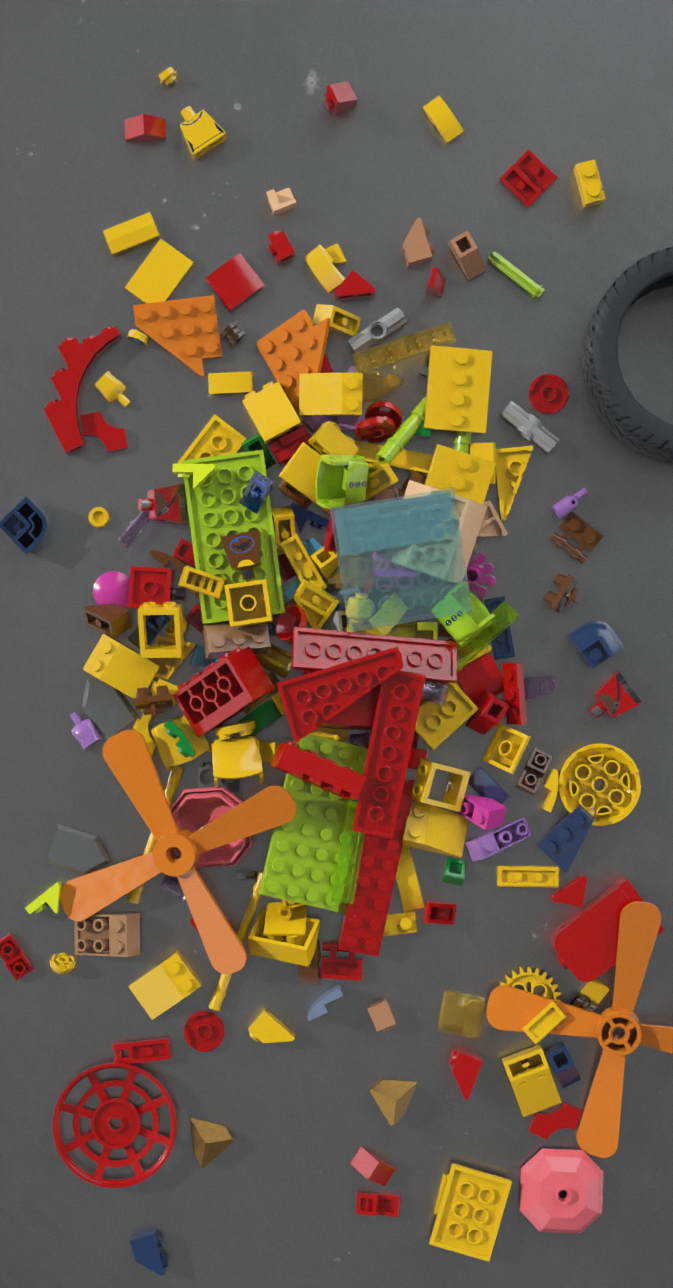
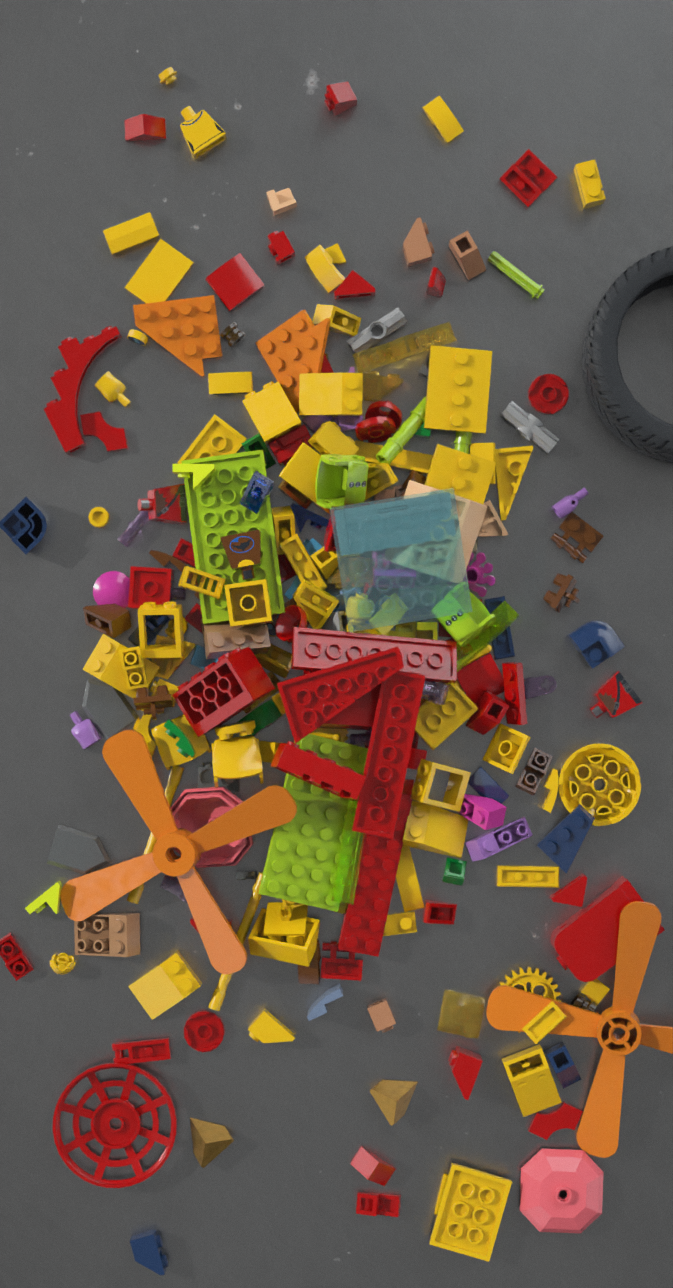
none -> yellow slope [119,646,149,690]

